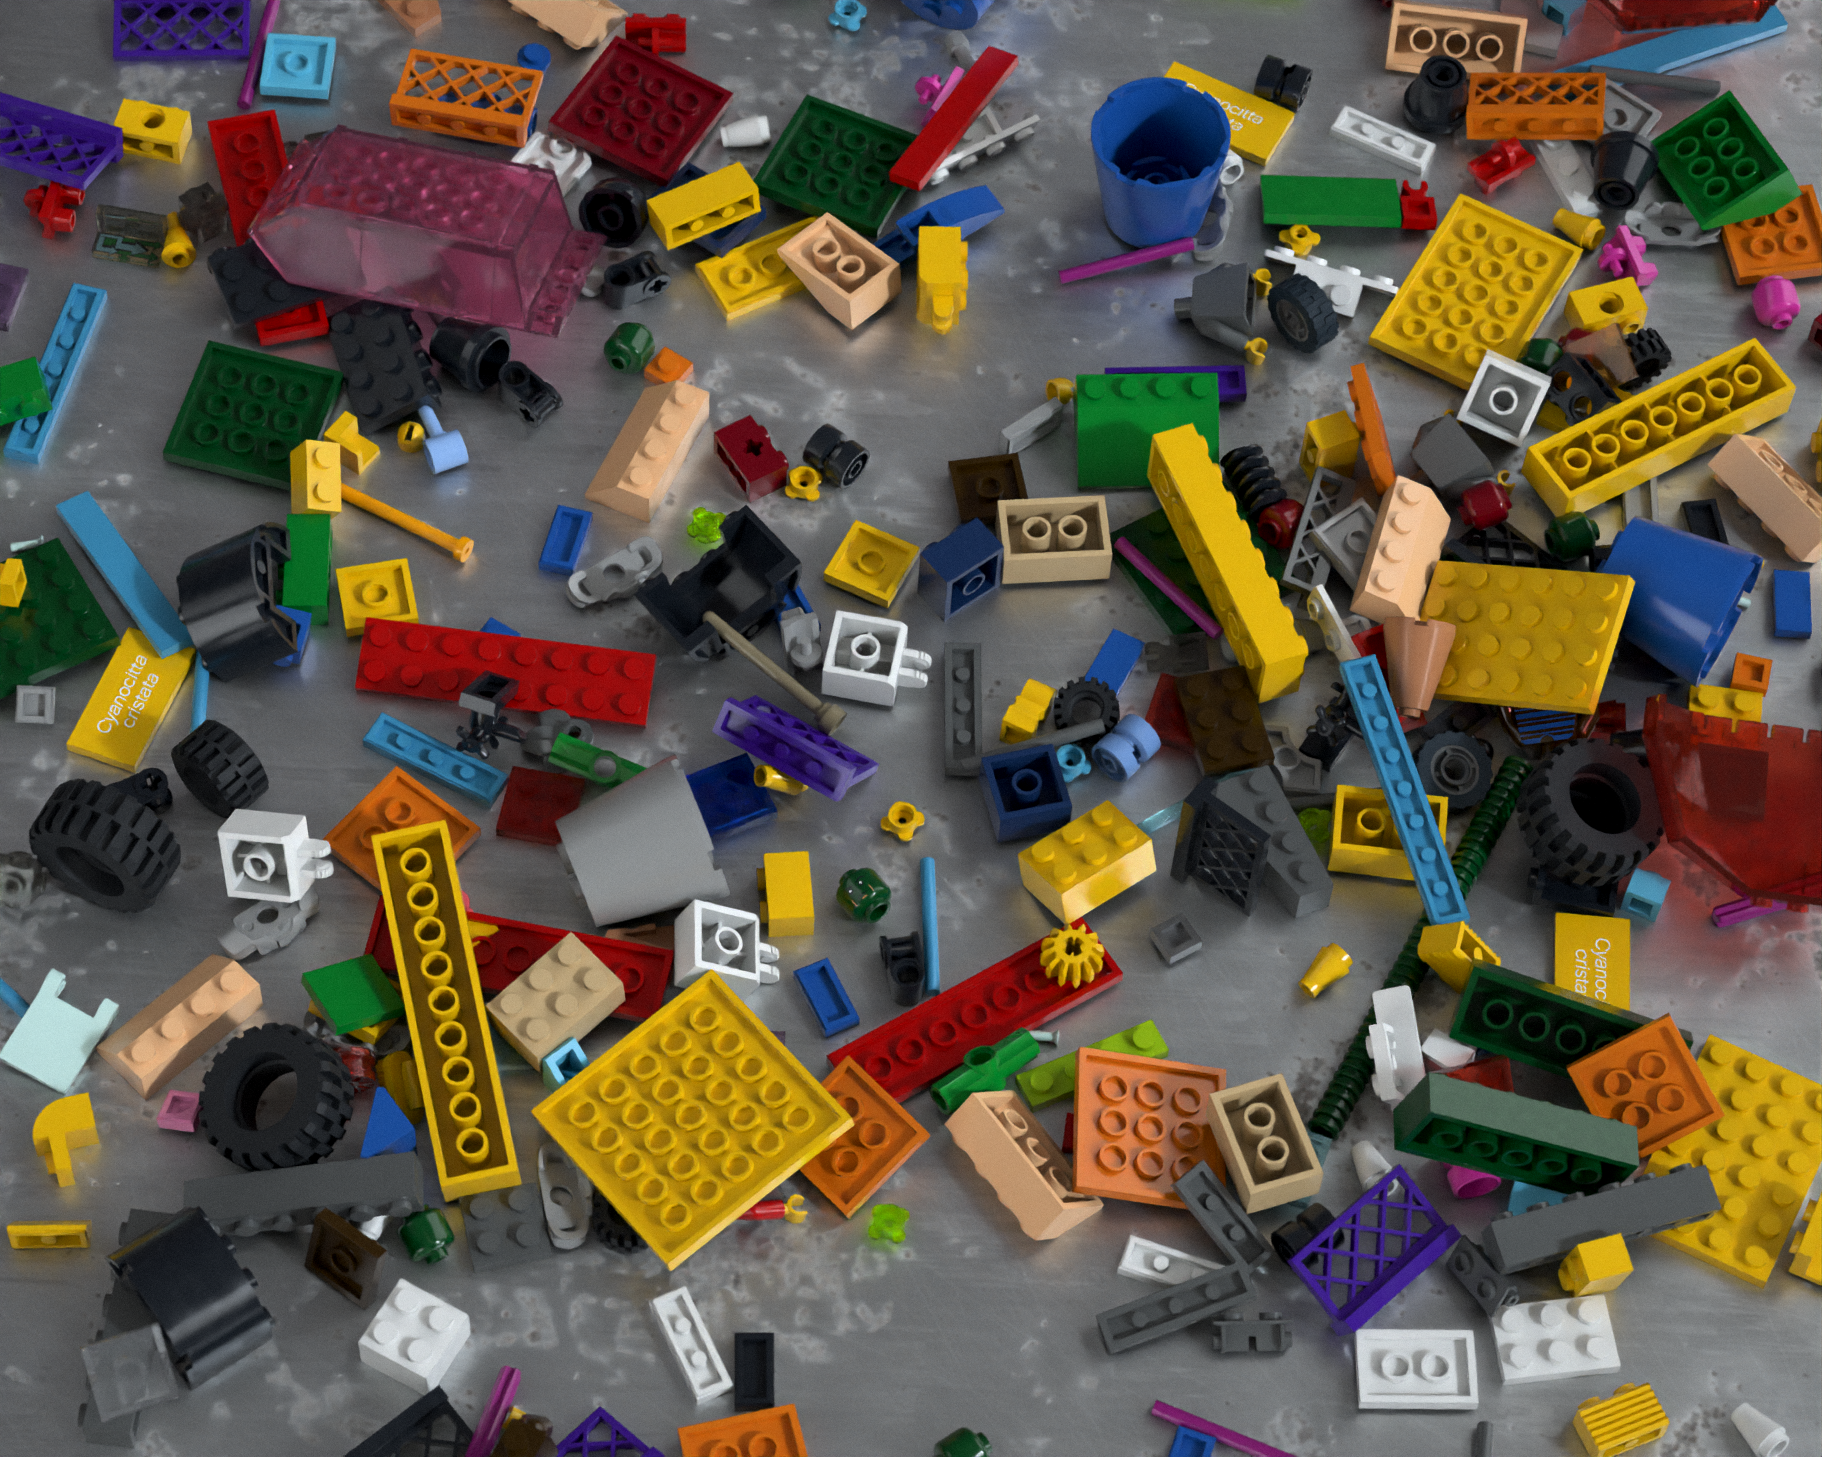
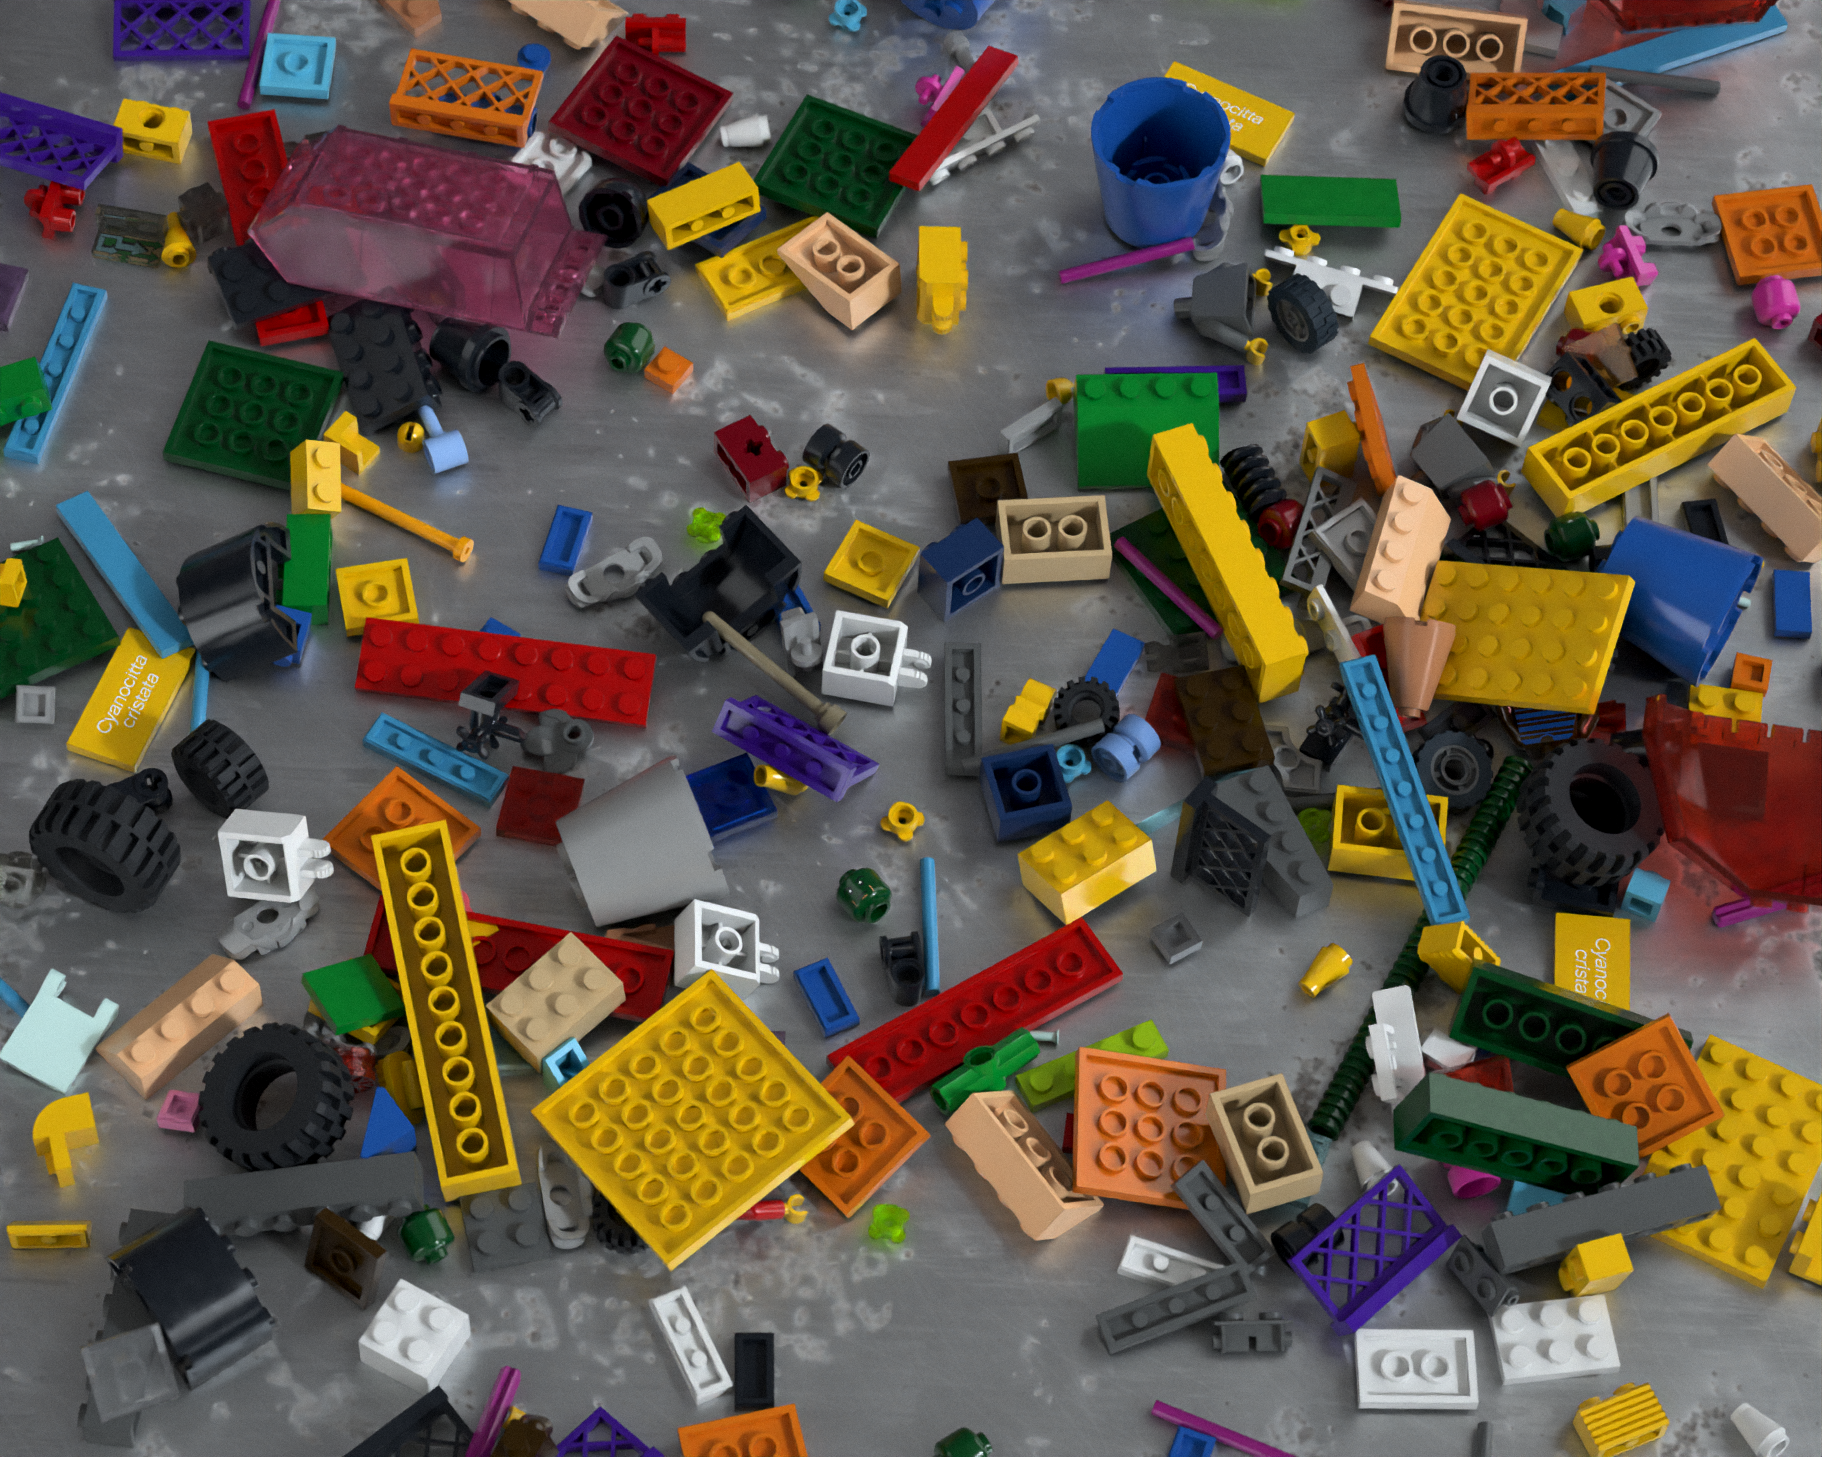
green piece [547,732,647,789] -> none
light nougat slope [585,380,709,523] -> none
yellow brick [756,851,814,937] -> none
blue slope [873,185,1005,270] -> none
yellow gear [1040,922,1104,989] -> none
black wheel [1253,54,1313,111] -> none
white tile [1329,105,1436,175] -> none
red plate [1399,180,1438,230] -> none
dark green head [1516,338,1564,374] -> none
green slope [1651,90,1802,231] -> none

